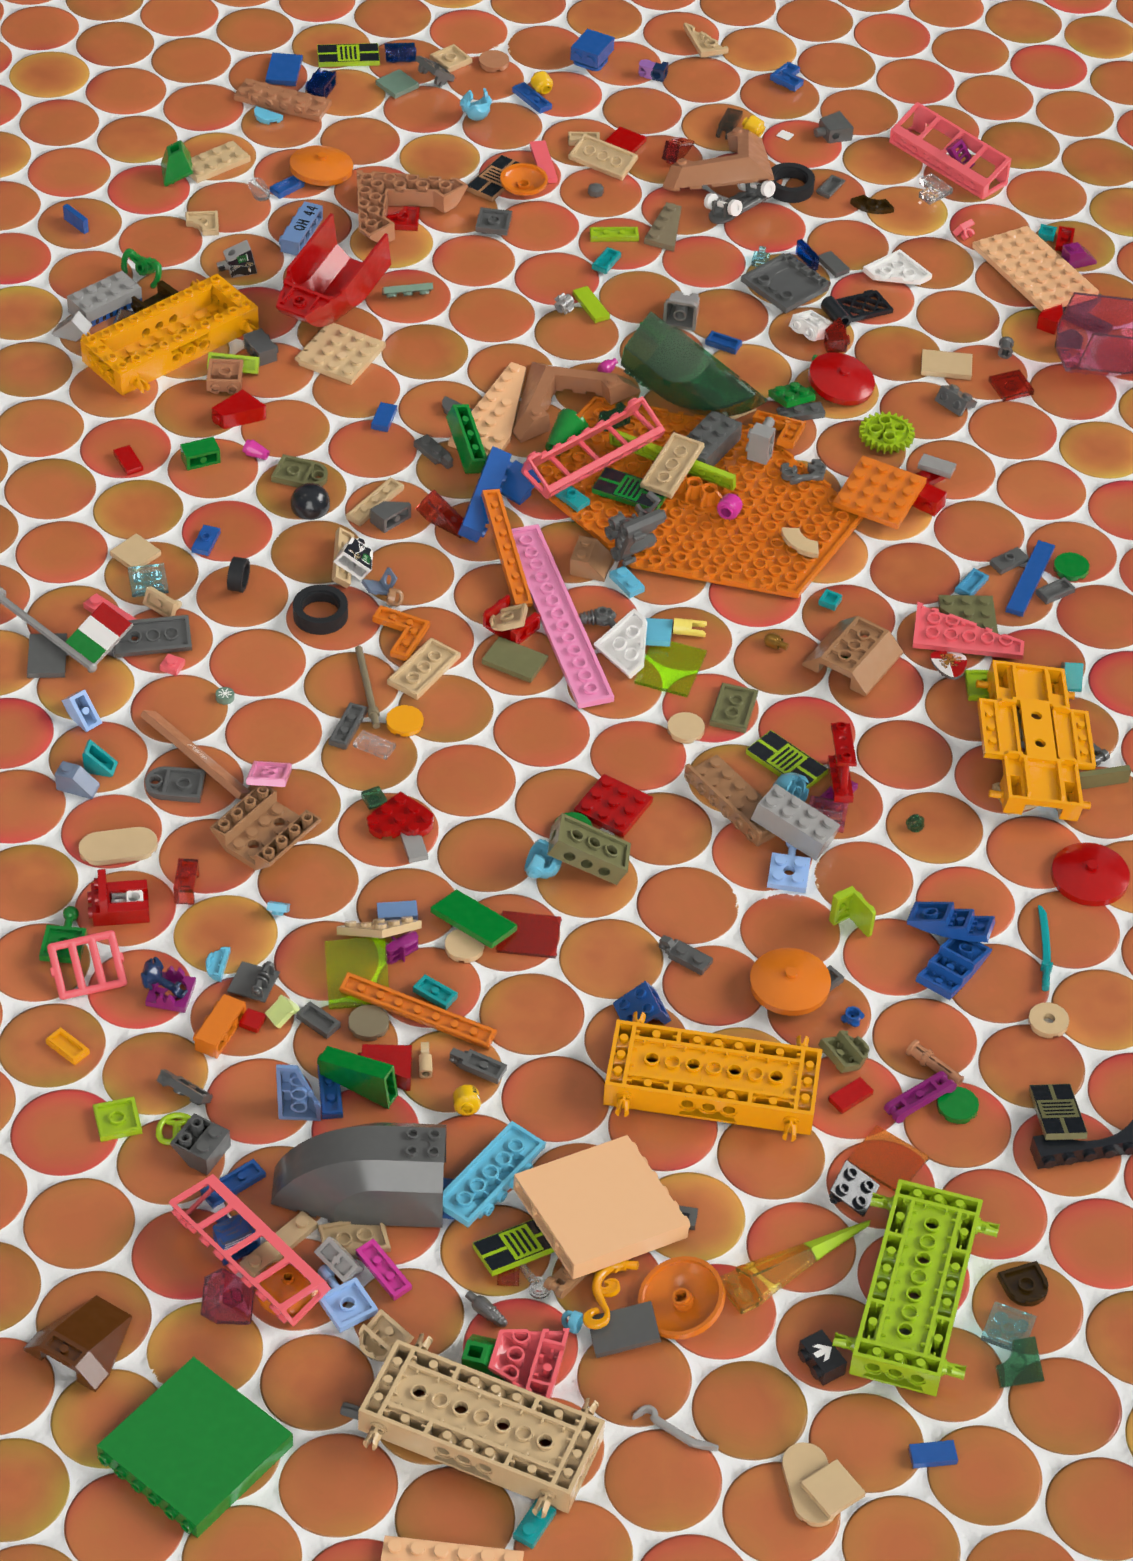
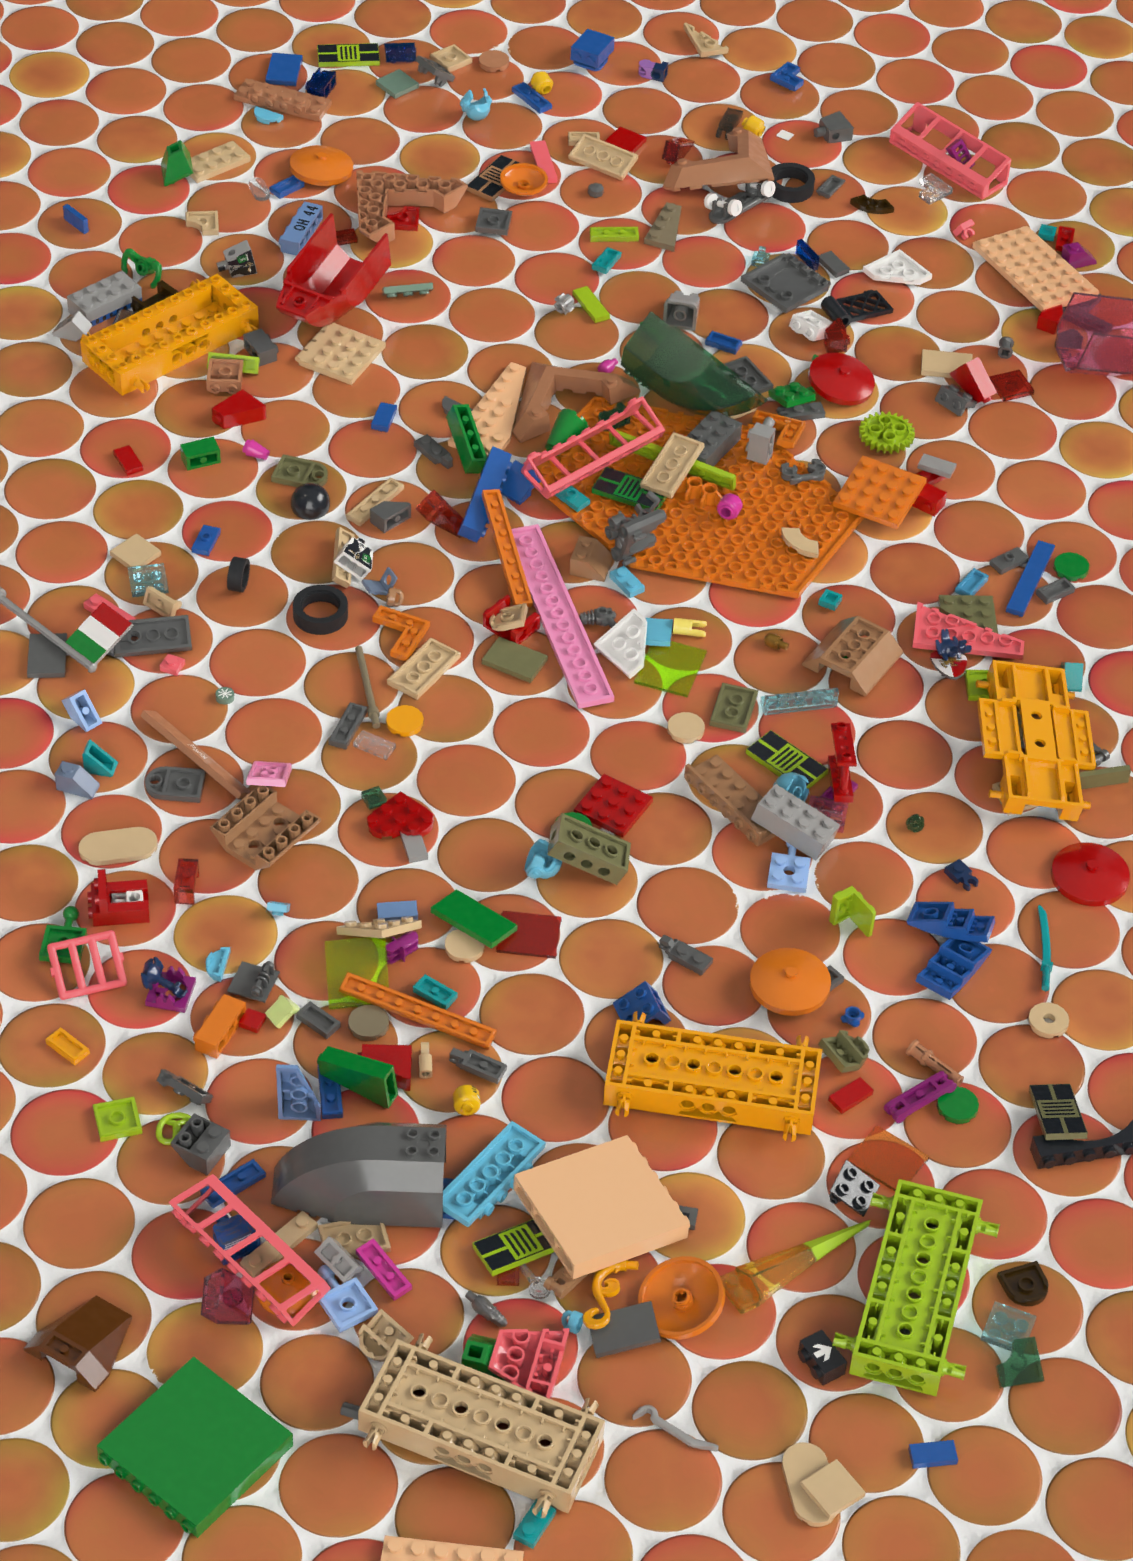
none -> clear red tile [336,228,358,245]
none -> dark grey tile [718,356,774,399]
none -> clear light blue fence [760,688,839,715]
none -> dark blue piece [935,629,972,661]
none -> dark blue plate [944,859,979,891]
none -> slope [950,357,997,404]

